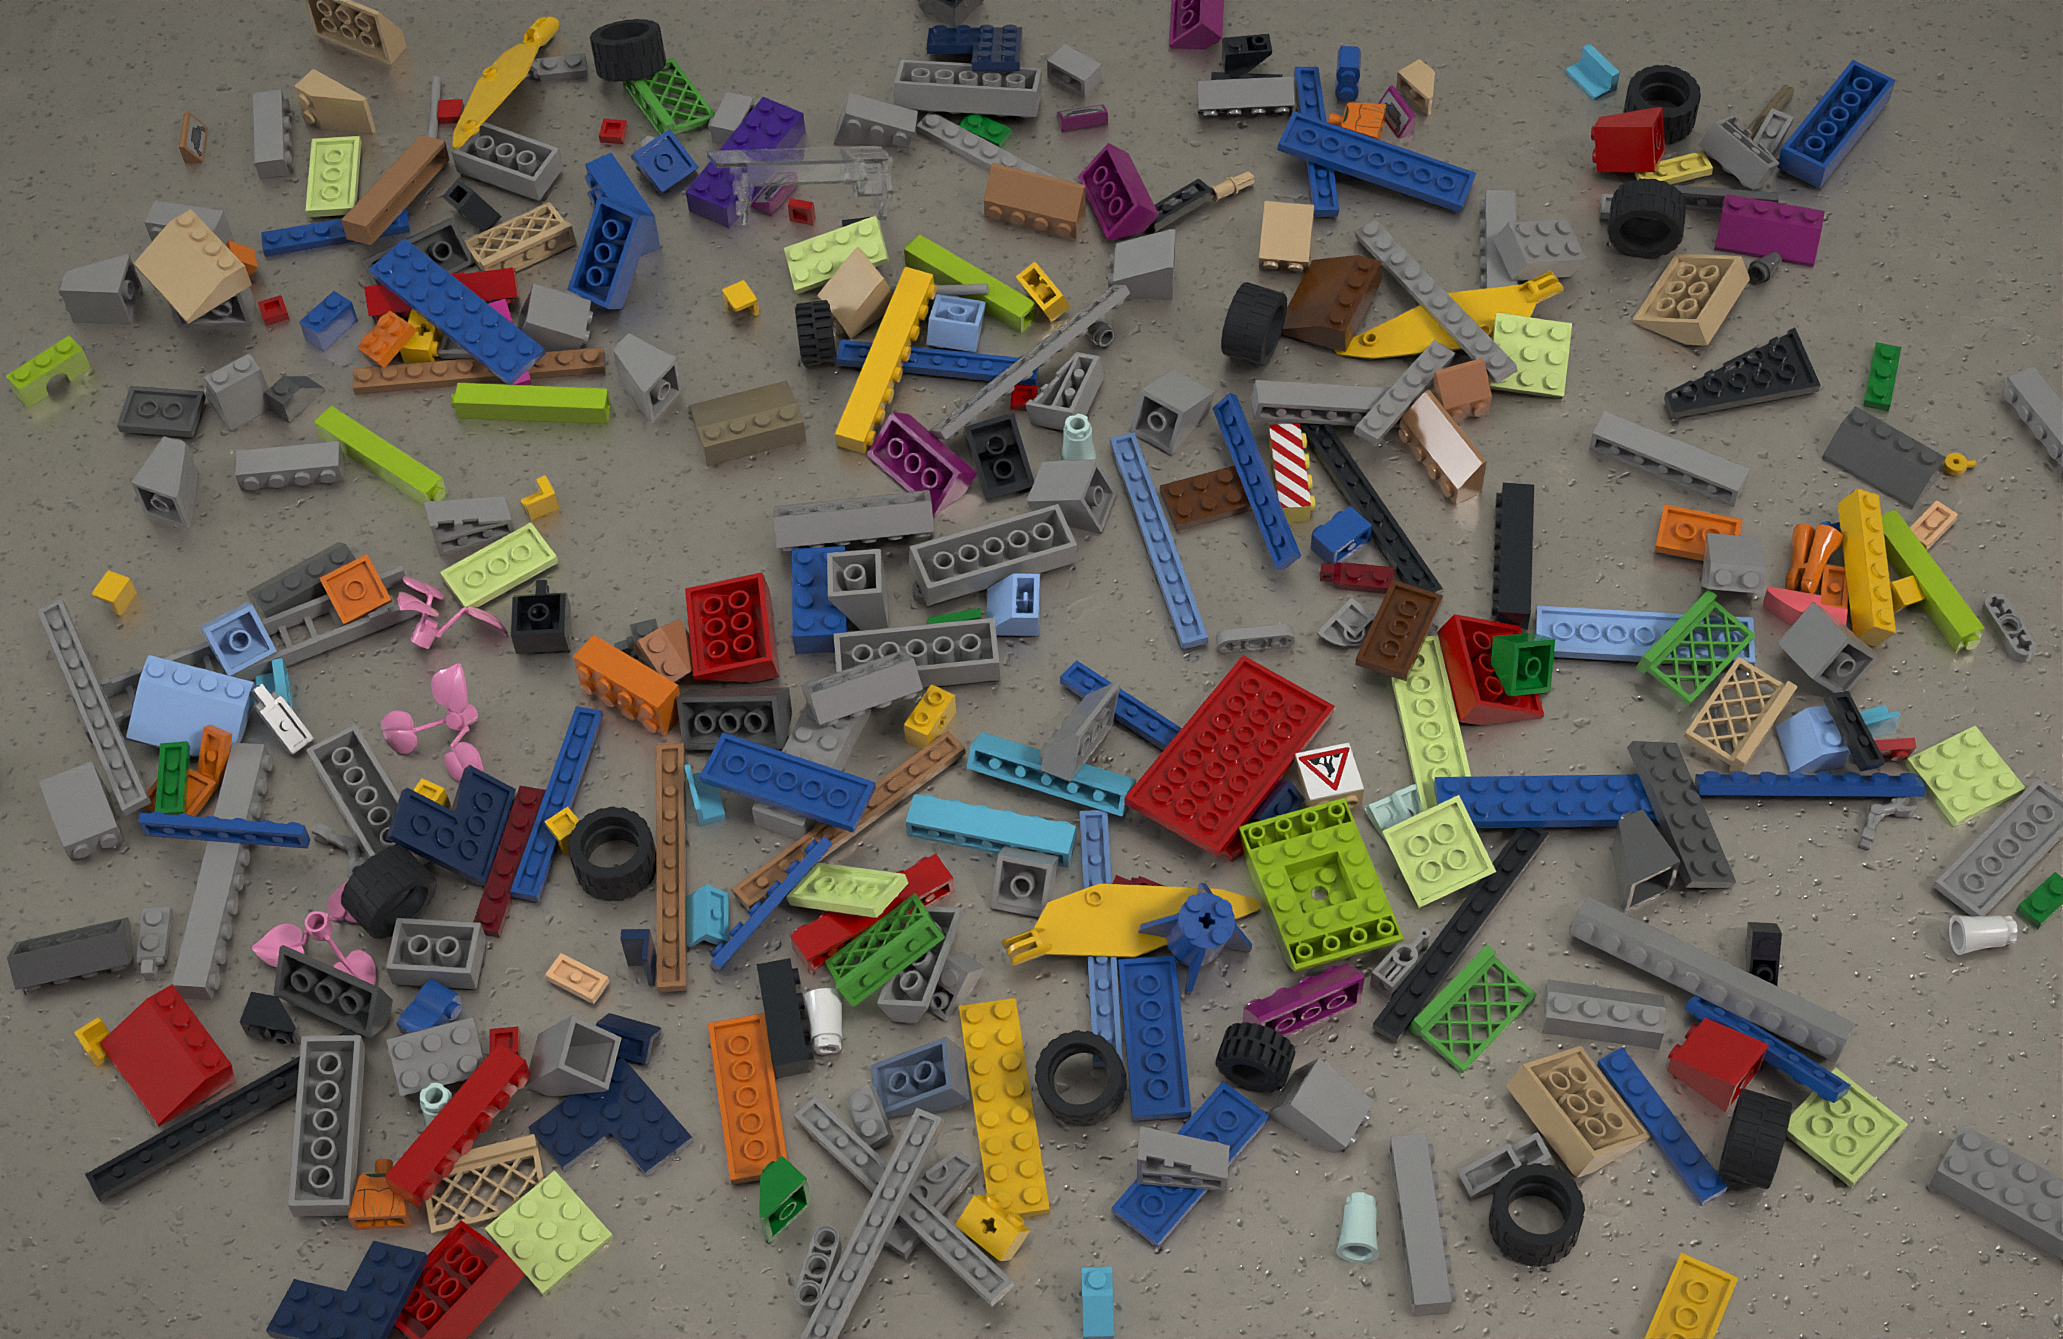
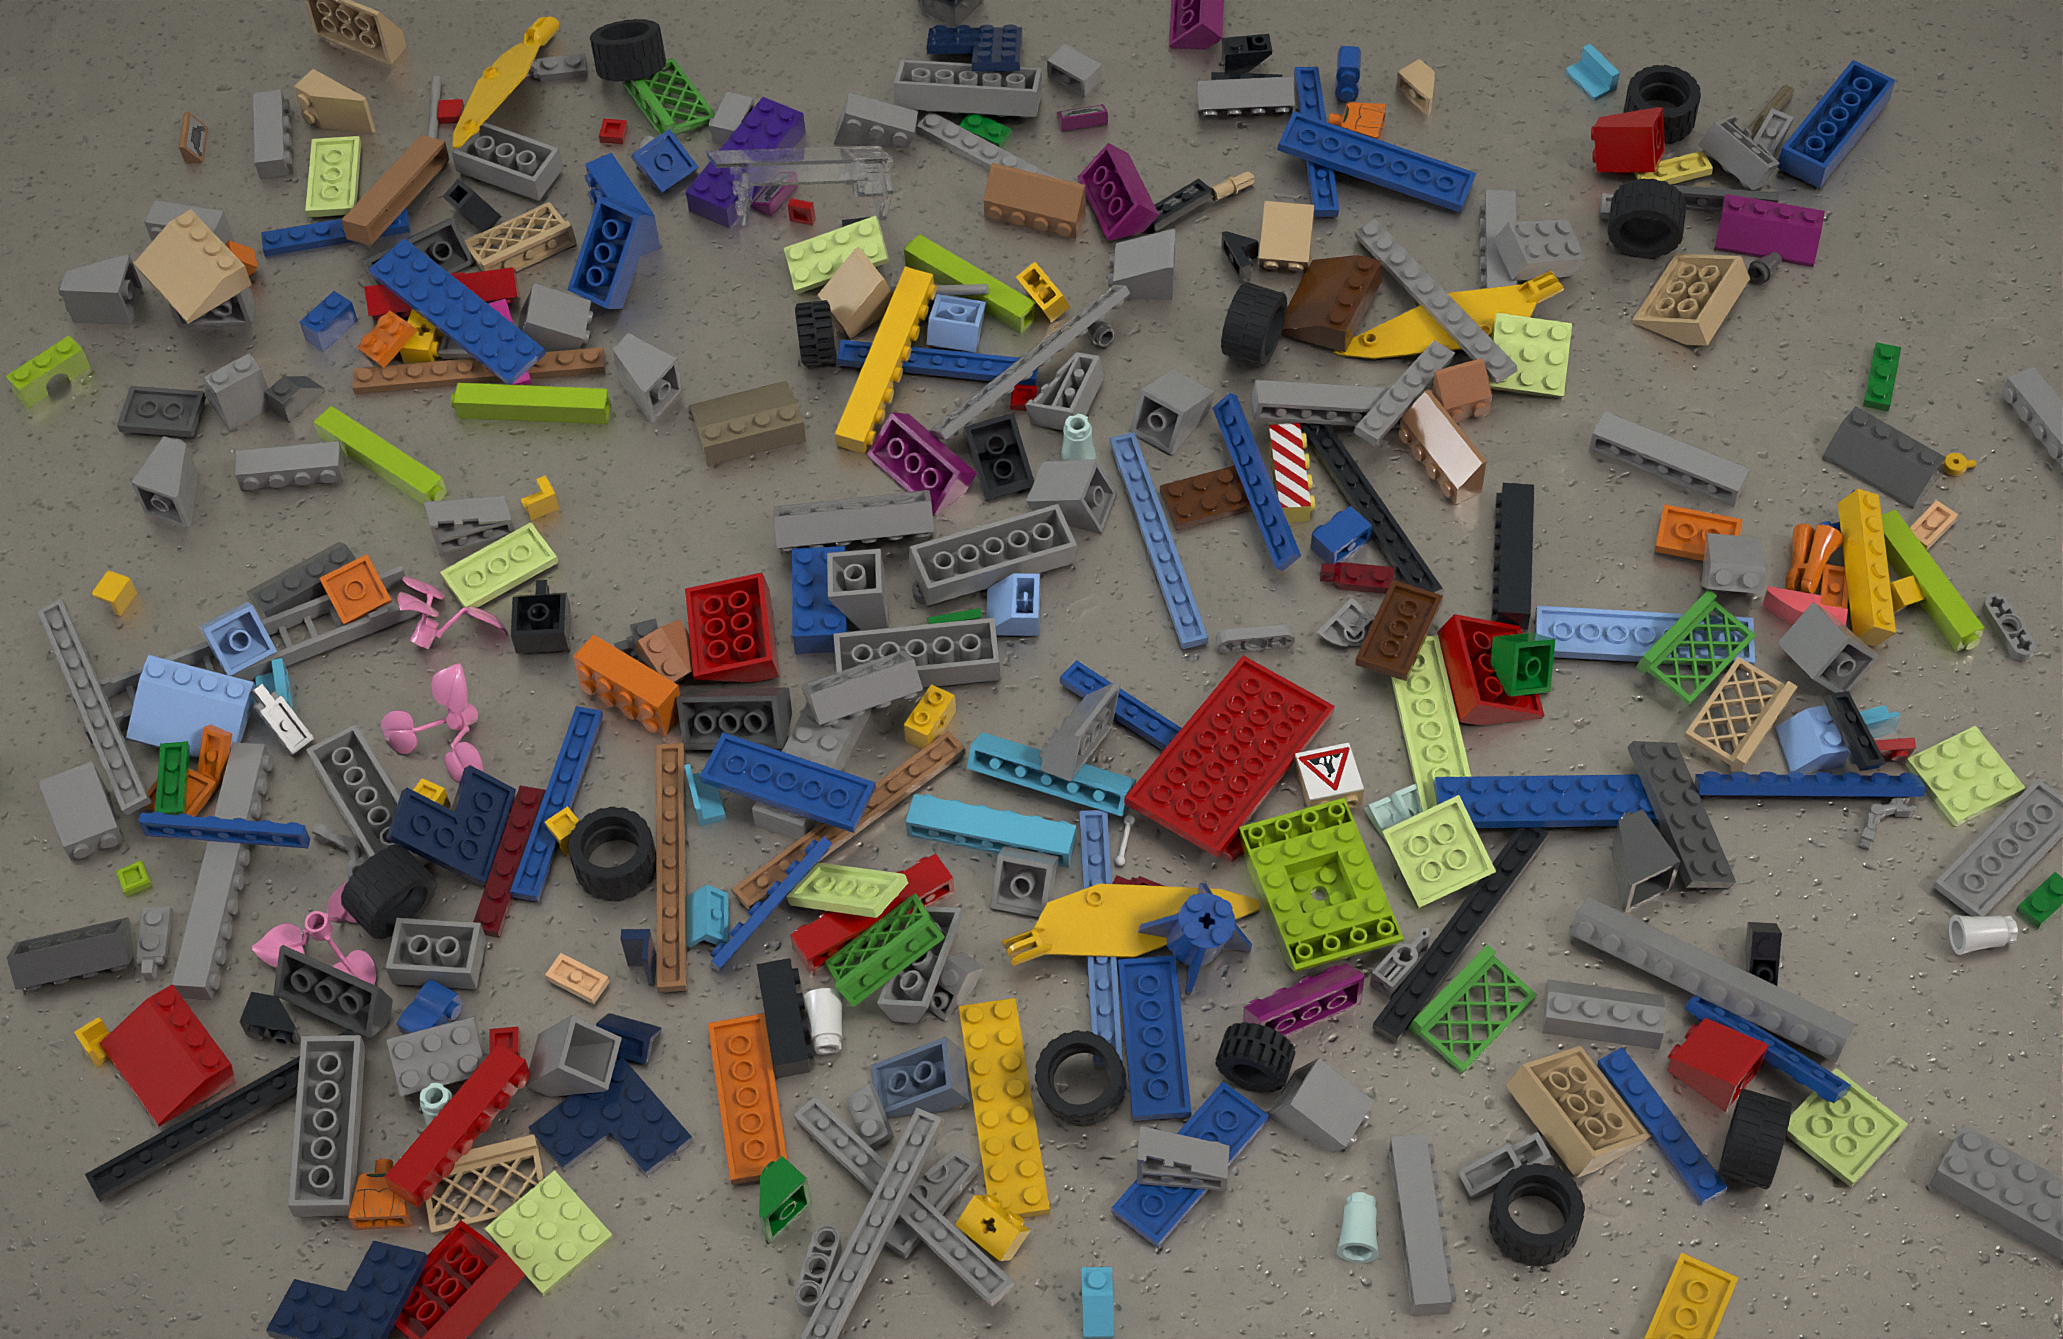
red tile [258,295,290,326] -> none
yellow panel [722,280,759,316] -> none
dark blue panel [1246,780,1305,823] -> none
slope [1378,85,1416,139] -> none
black wing [1664,327,1821,419] -> none
none -> lime tile [115,860,153,897]
none -> white hinge [1114,815,1135,866]
none -> black slope [1221,231,1259,283]

